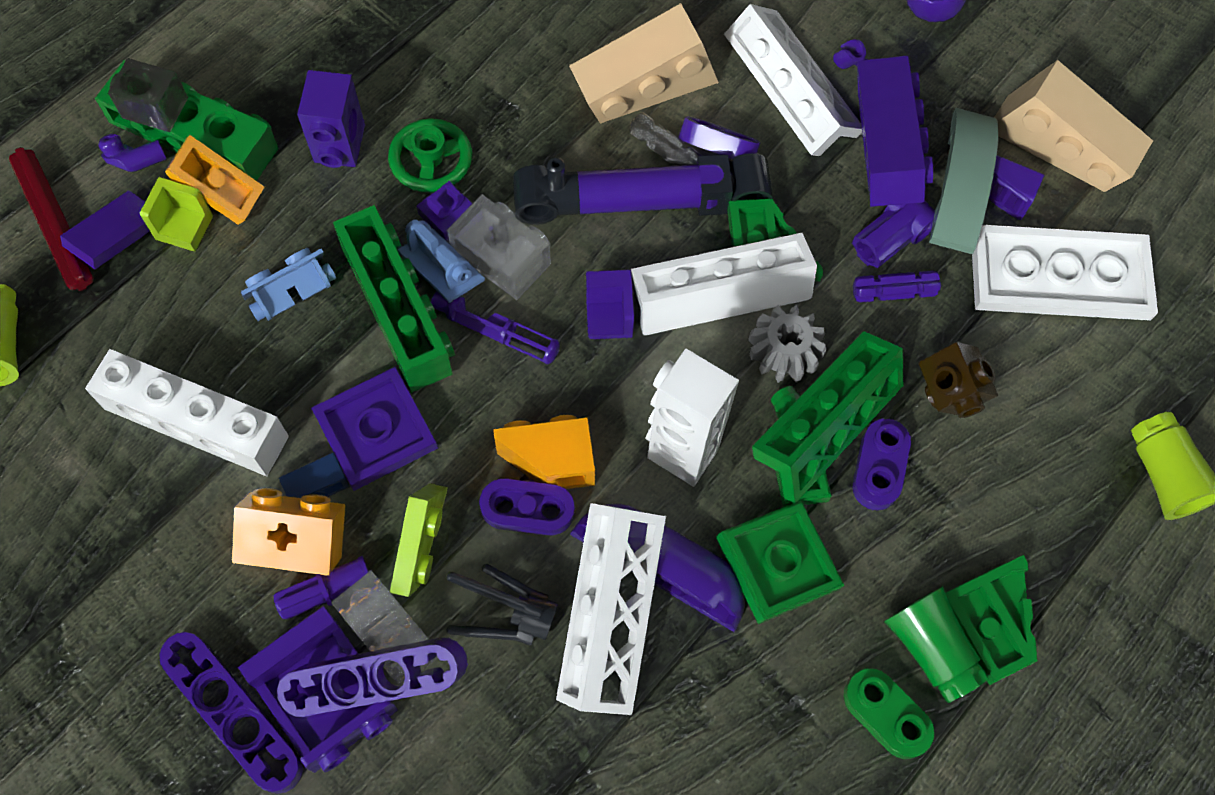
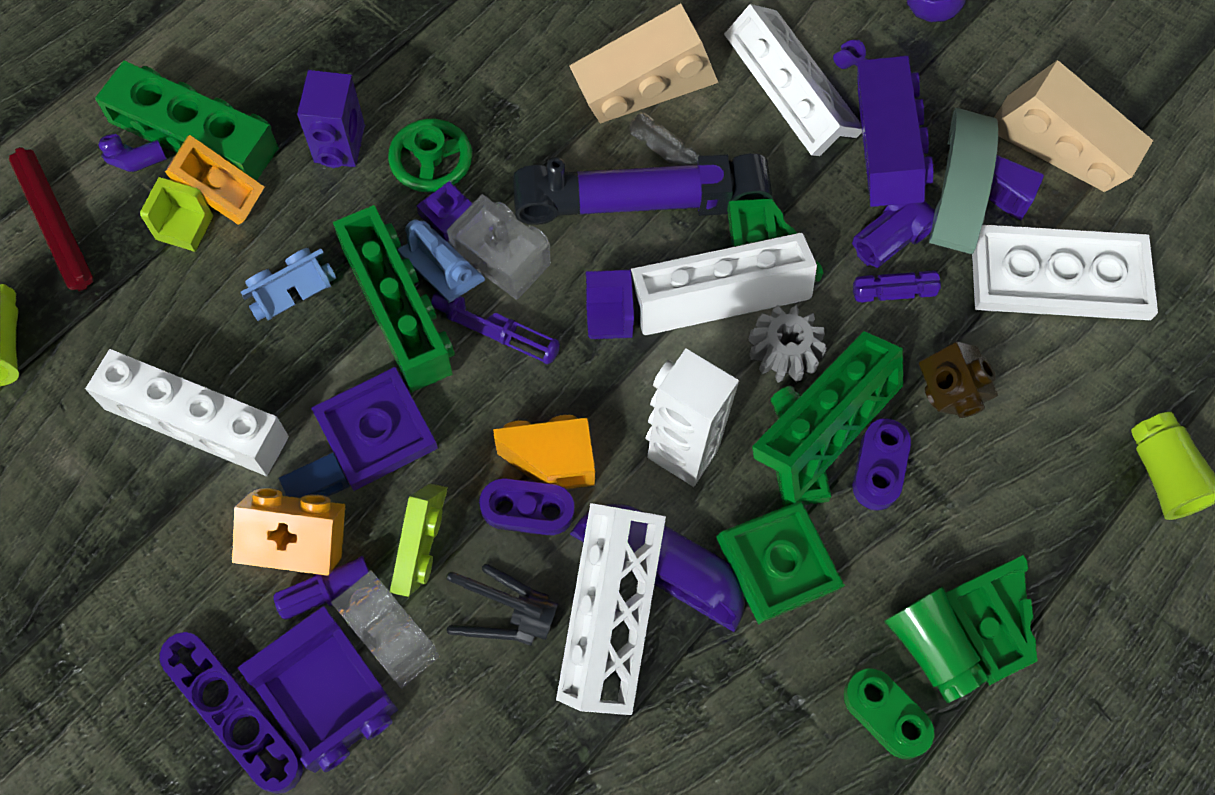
dark purple tile [60,190,150,269] -> none
clear smoke brick [108,58,188,132] -> none
dark purple beam [277,638,468,717] -> none
dark purple beam [678,116,760,159] -> none

